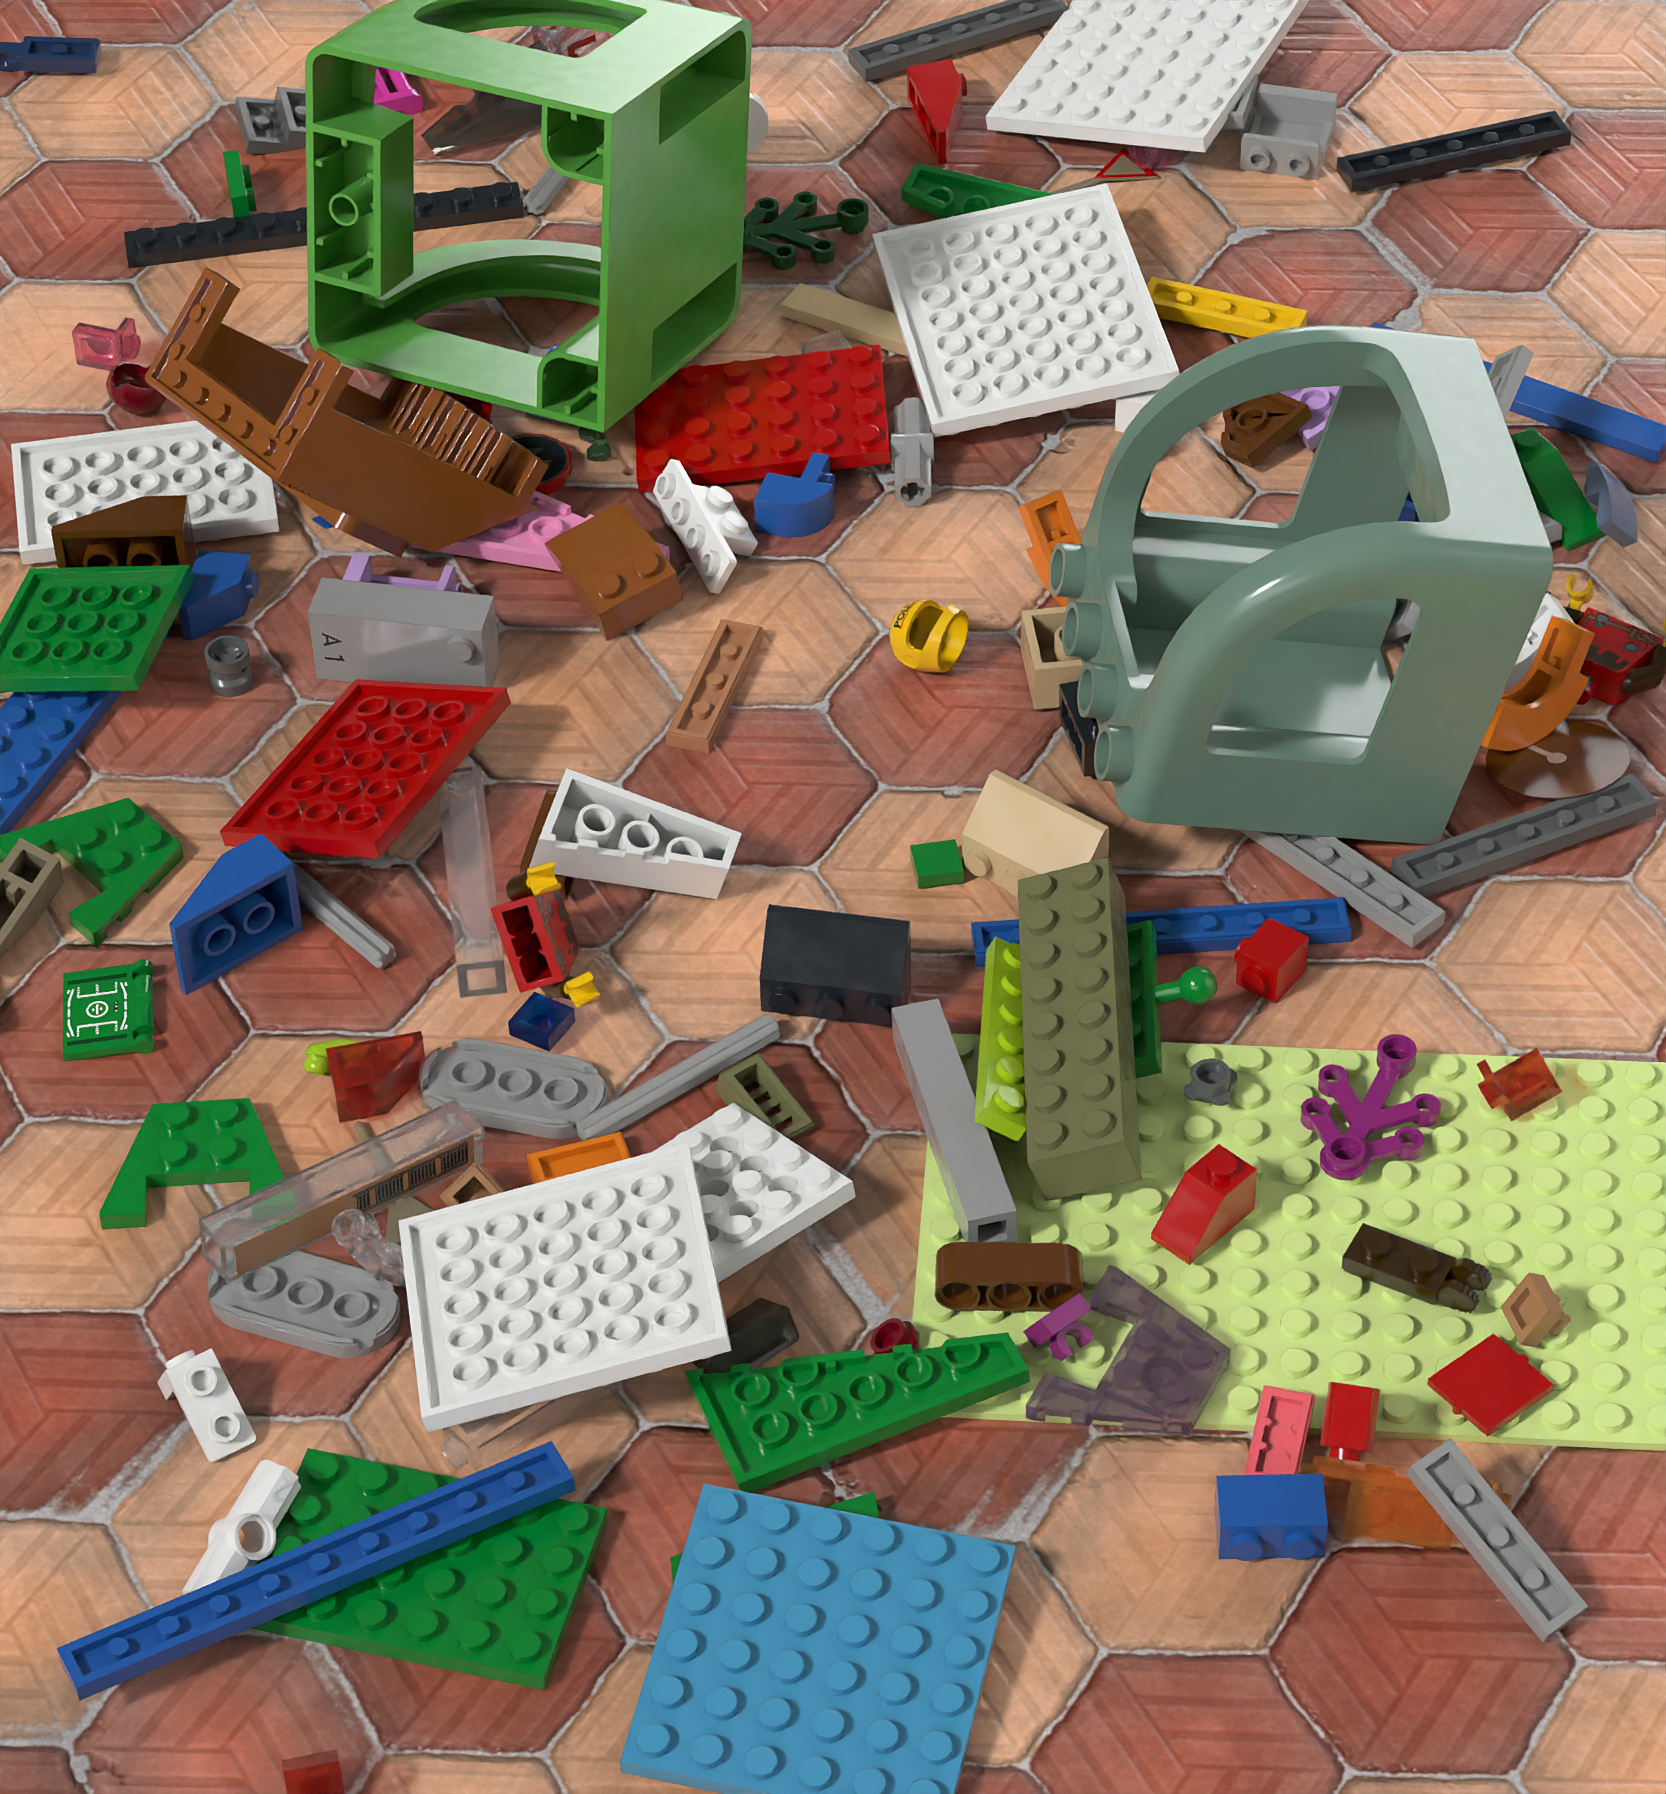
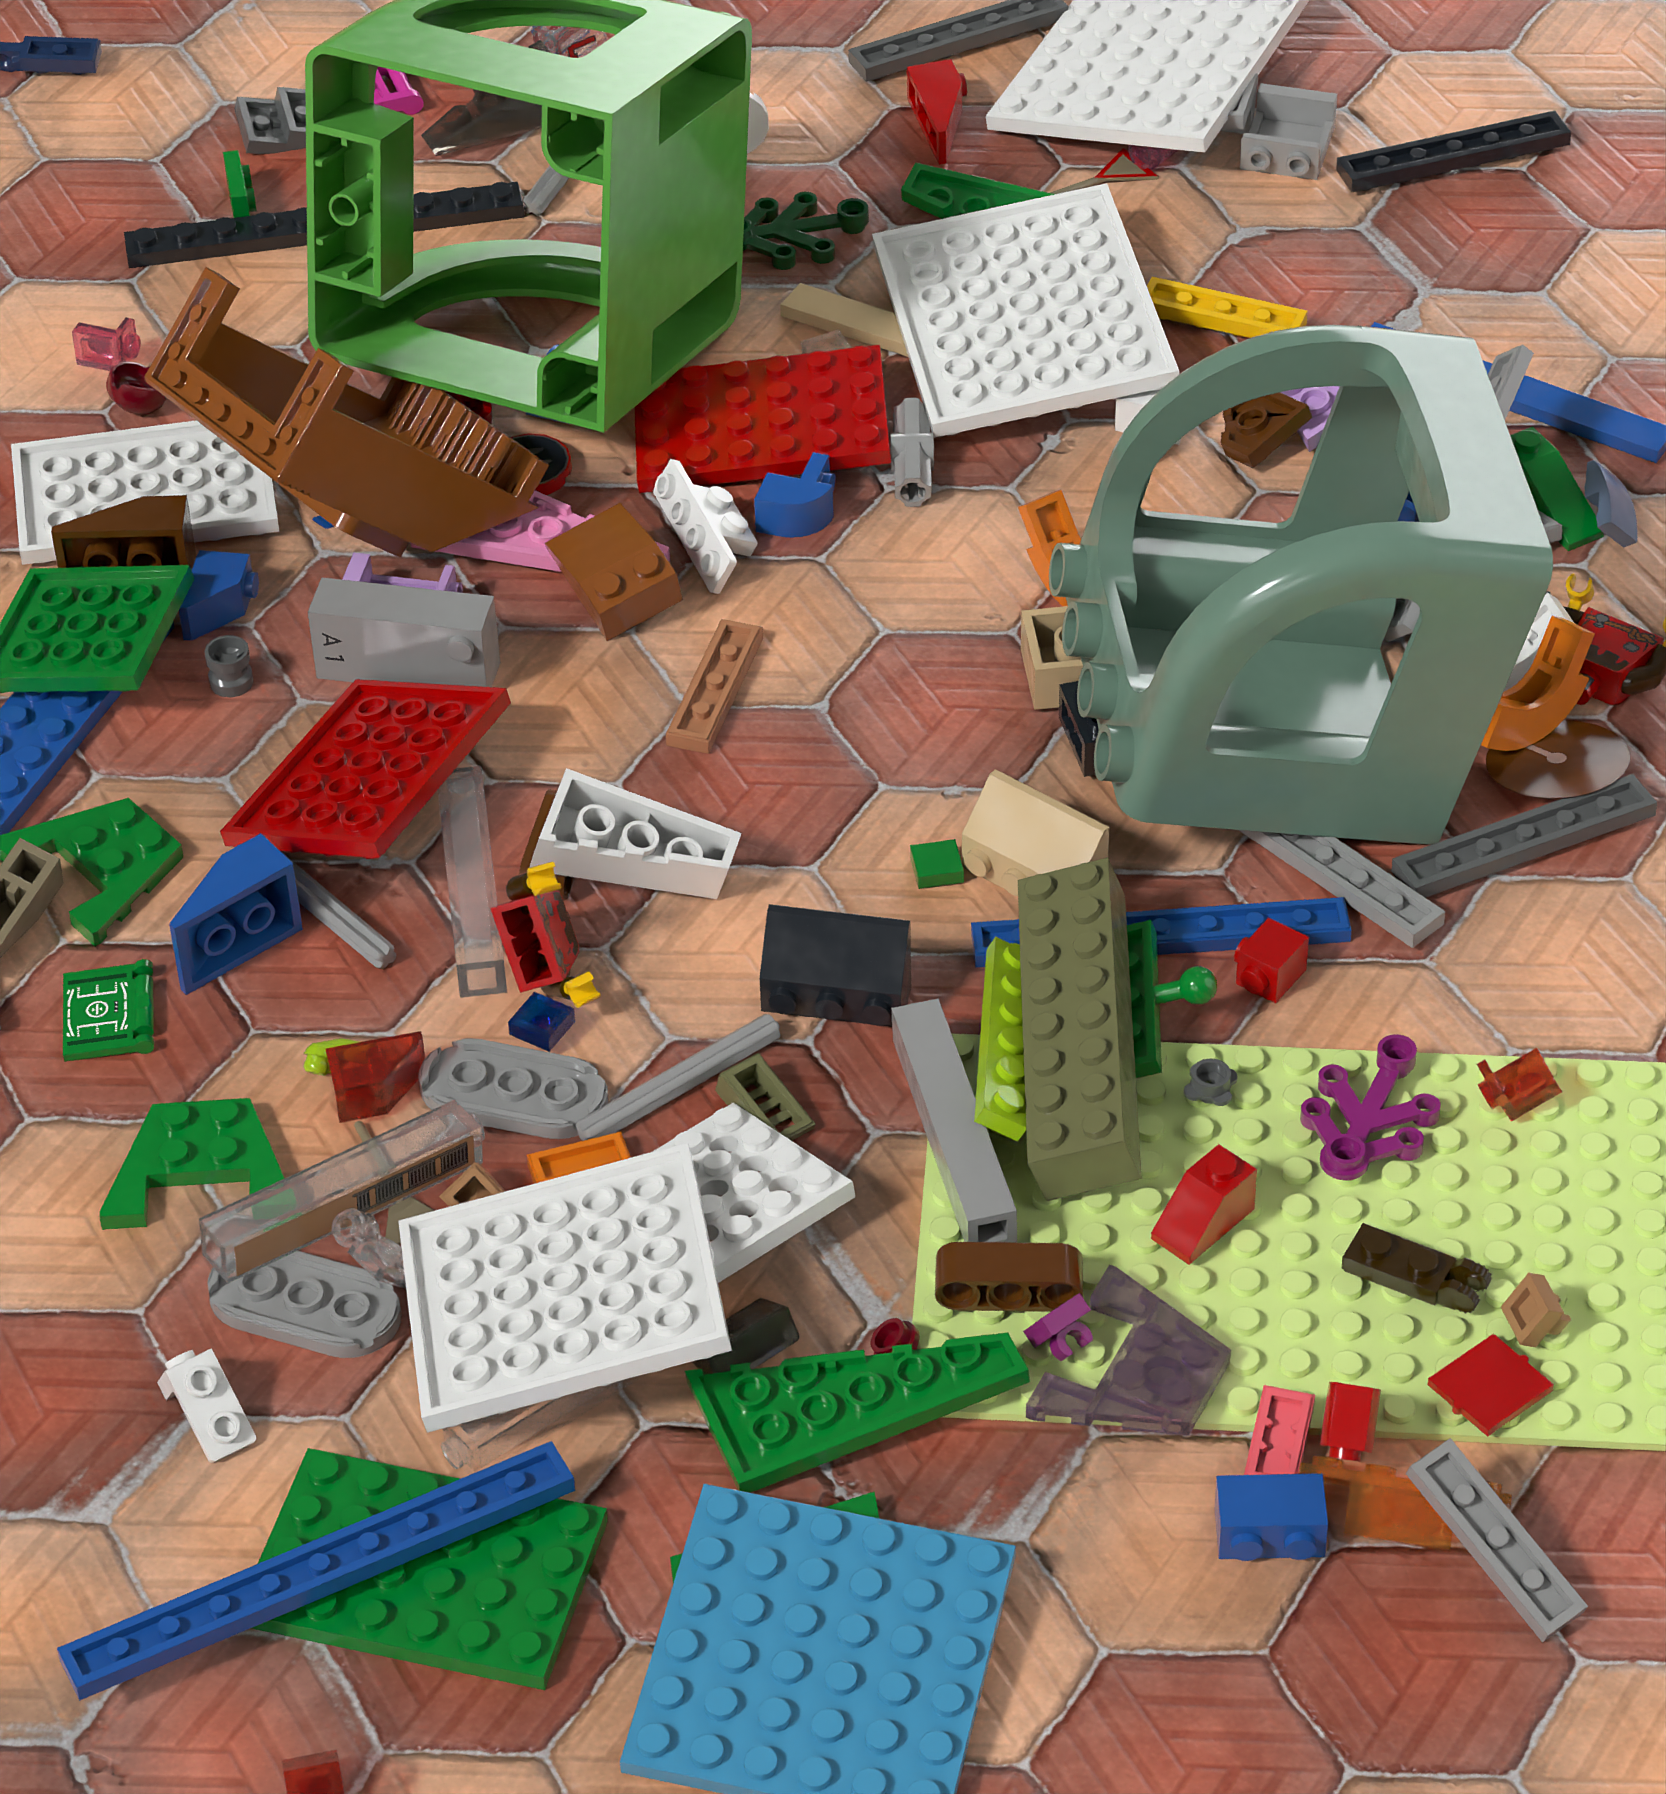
white piece [182,1460,301,1595] -> none
clear green piece [578,426,612,461] -> none
yellow helmet [889,599,969,672] -> none

